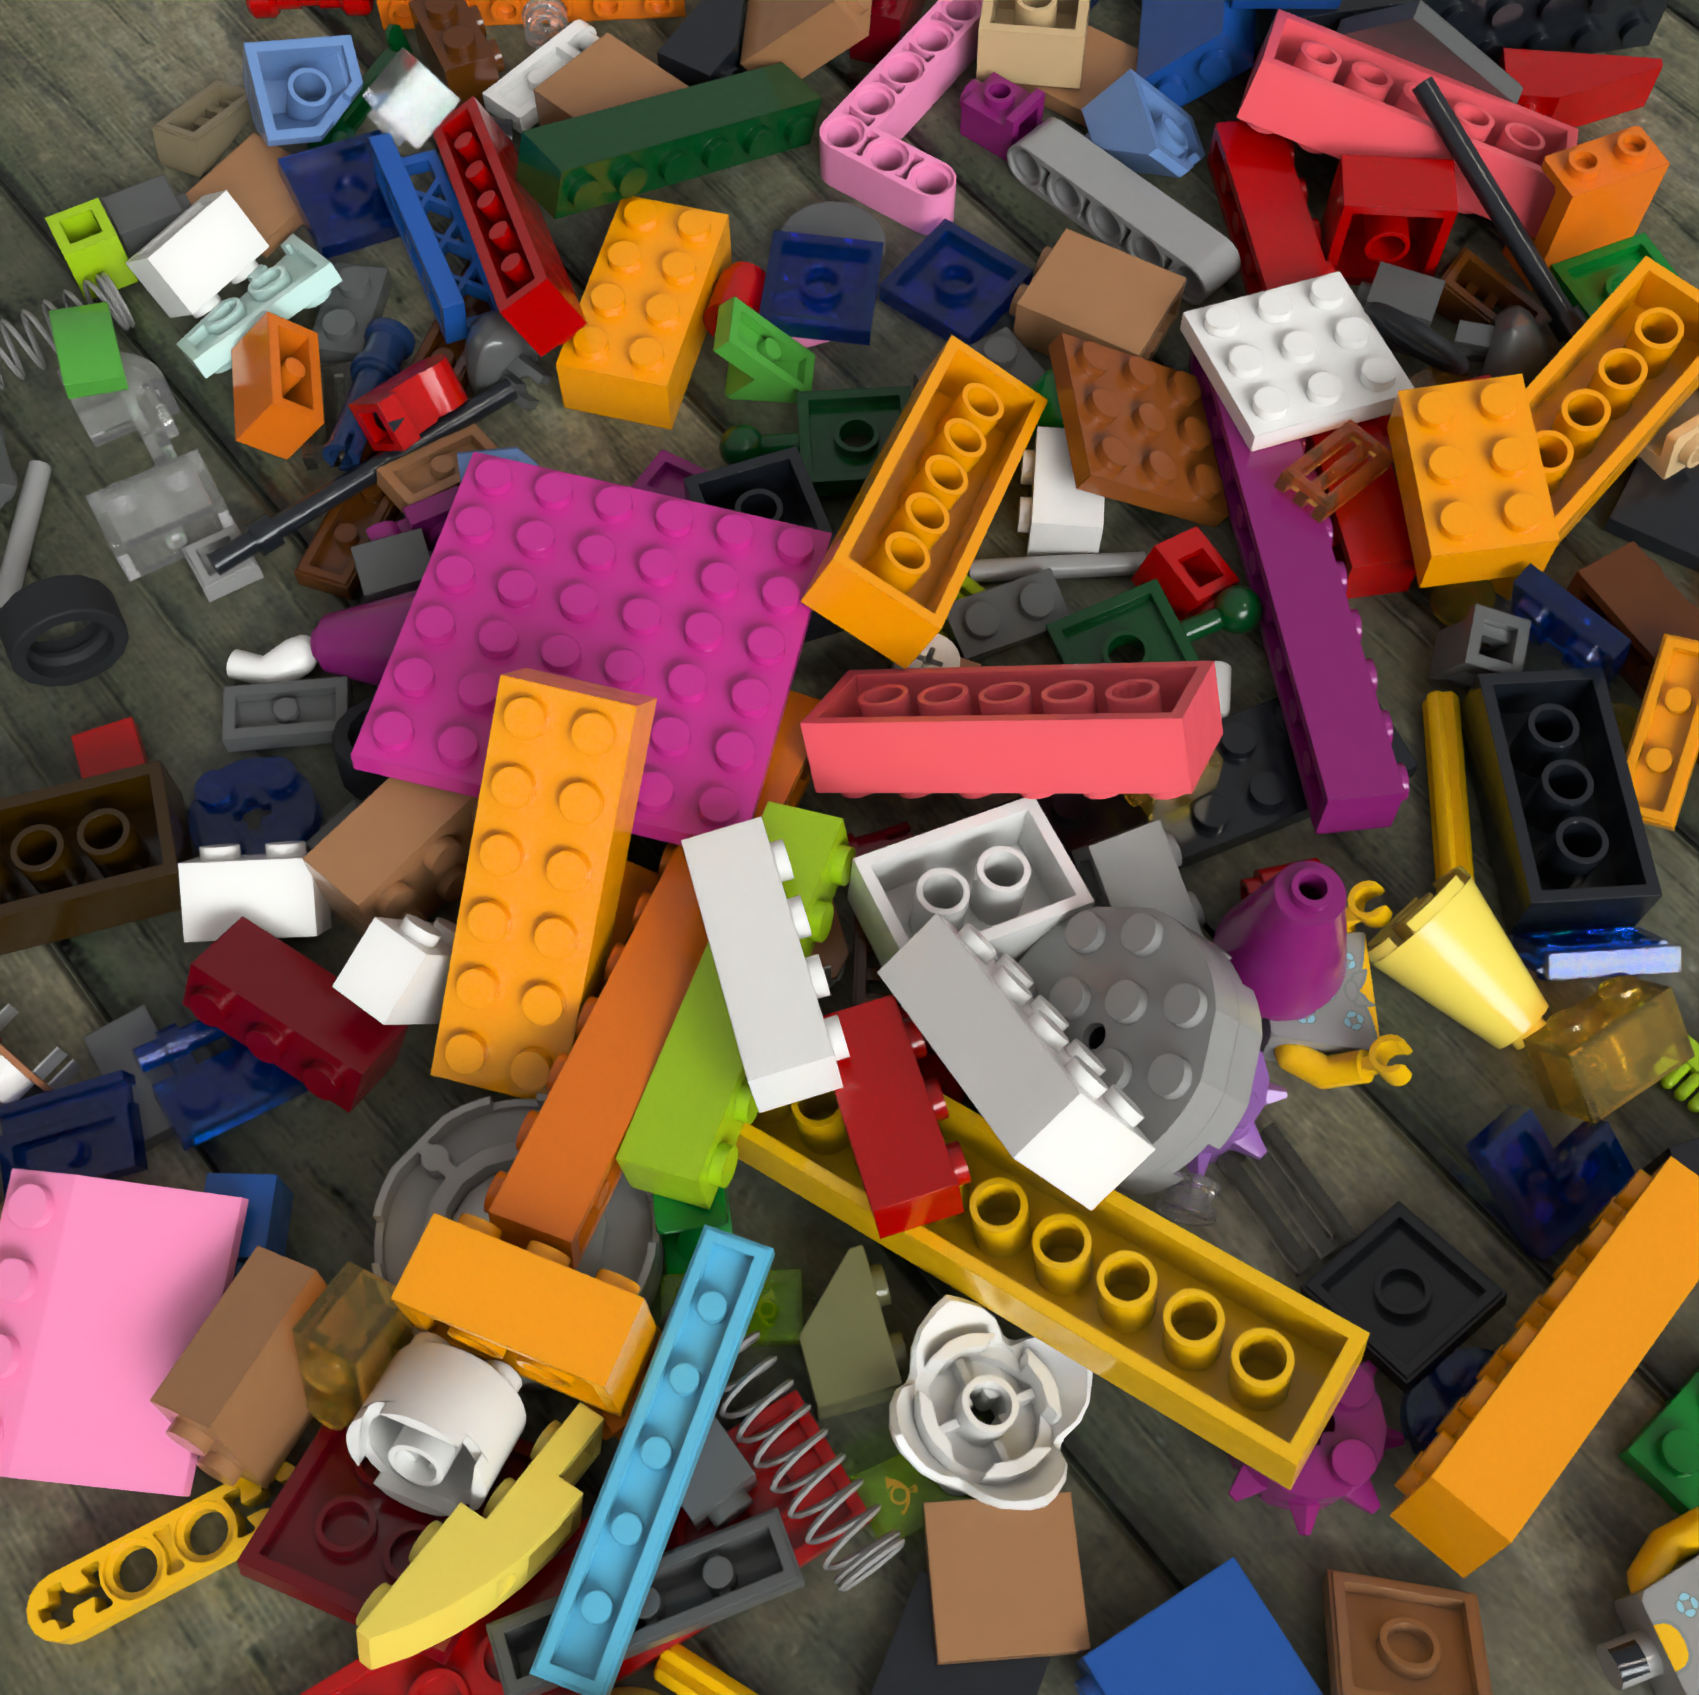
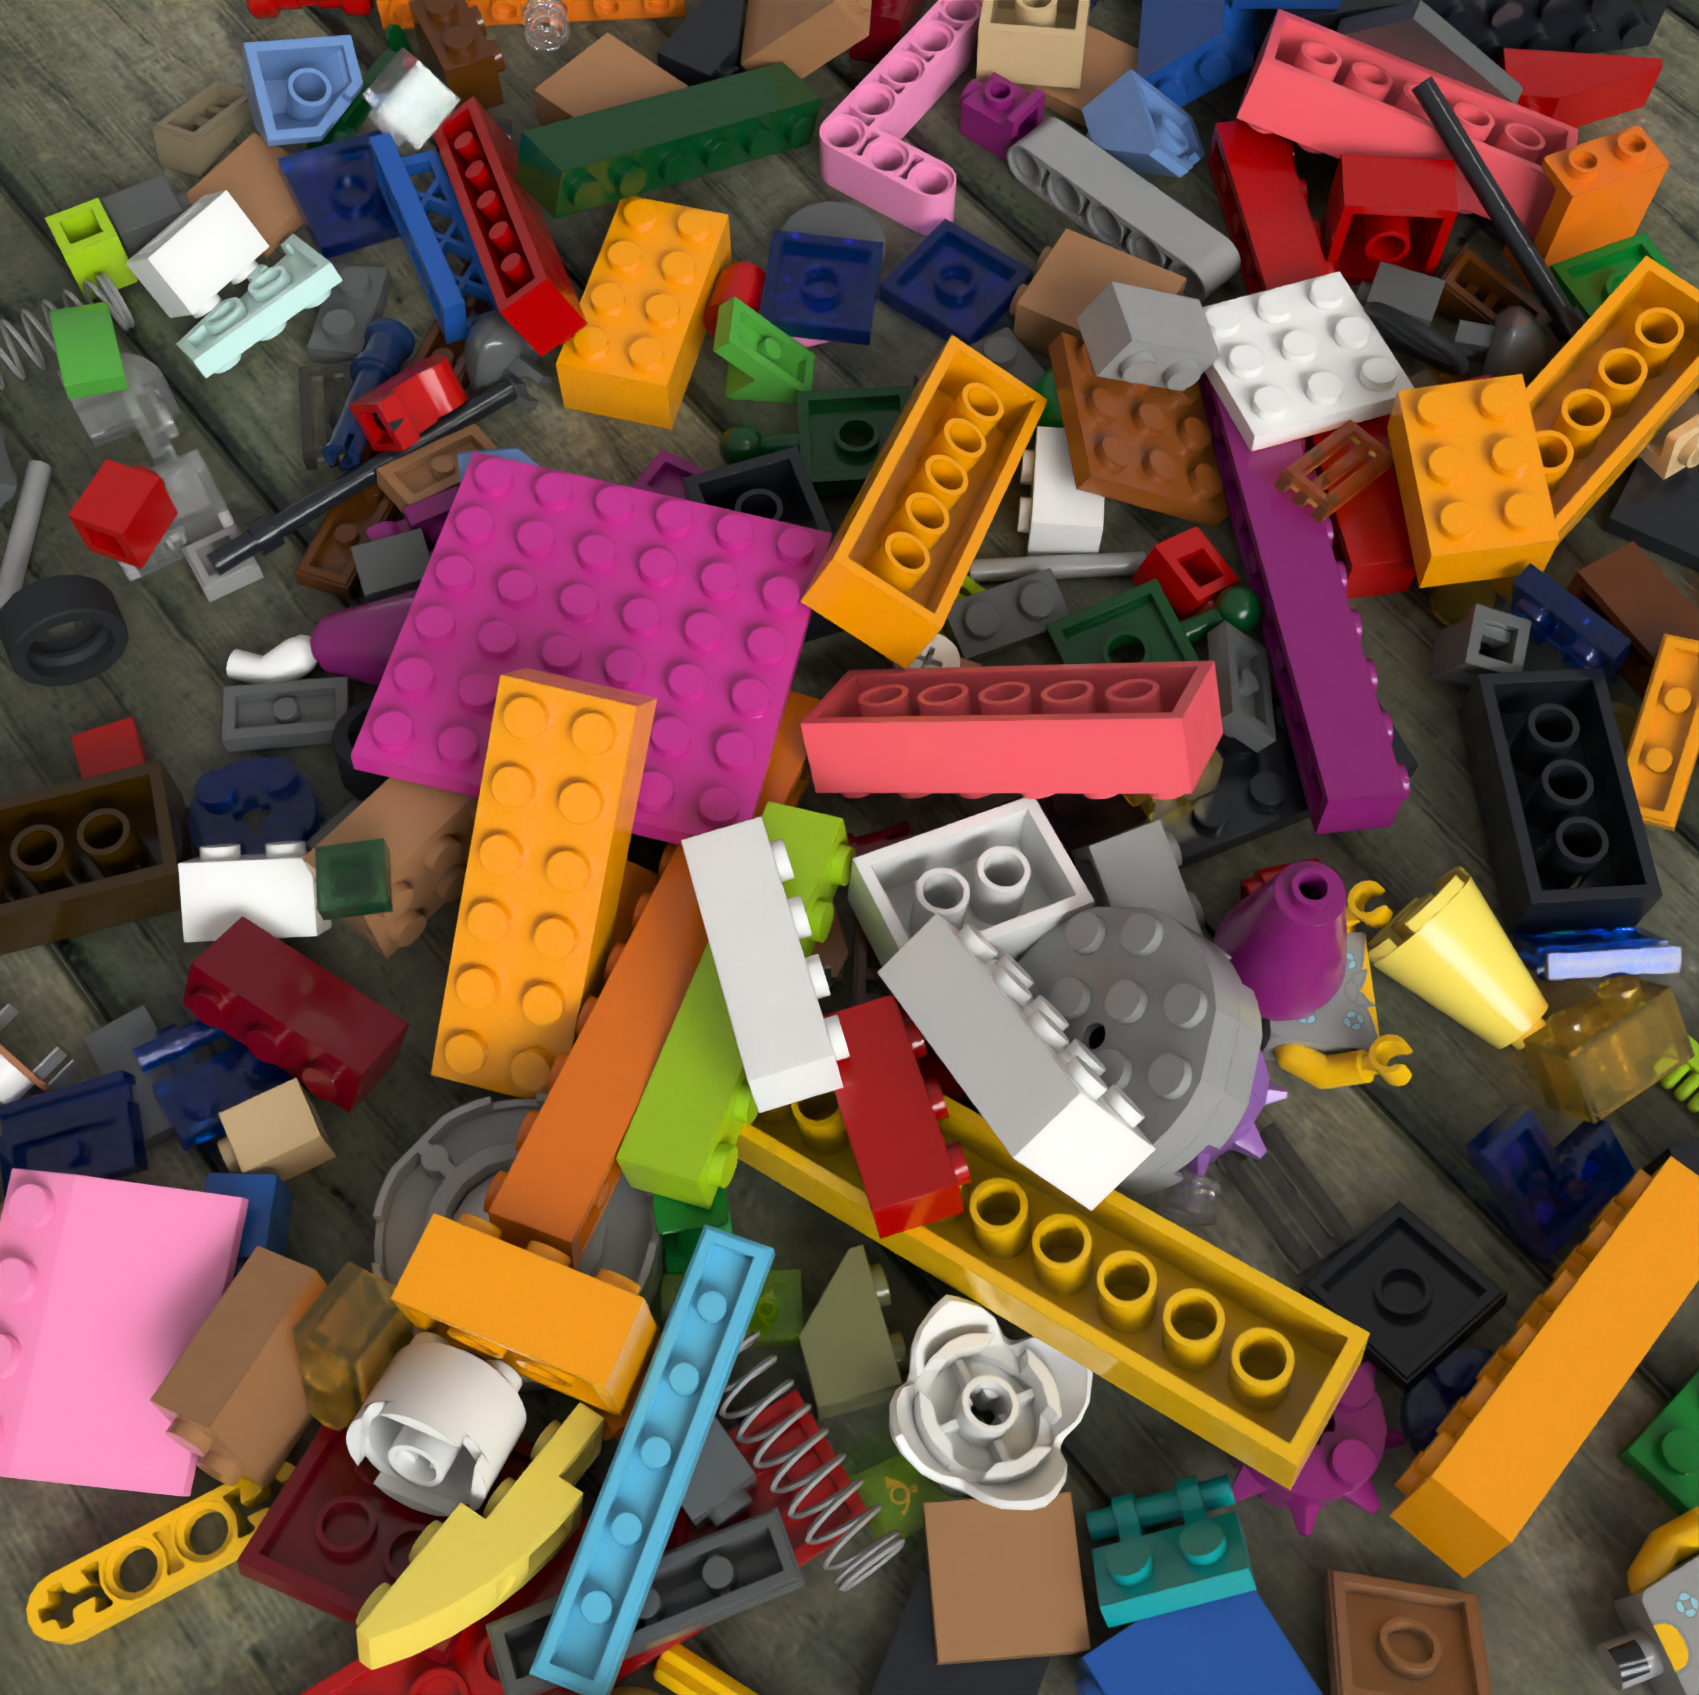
orange brick [231,311,324,460] -> none
white piece [332,914,456,1025] -> none
white plate [482,19,600,134] -> none
yellow axle [1422,690,1475,892] -> none
none -> red brick [68,459,178,569]
none -> tan brick [217,1077,337,1182]
none -> clear green plate [315,838,393,920]
none -> light grey brick [1076,281,1220,391]
none -> teal plate [1085,1474,1257,1628]
none -> dark grey plate [1207,620,1276,753]

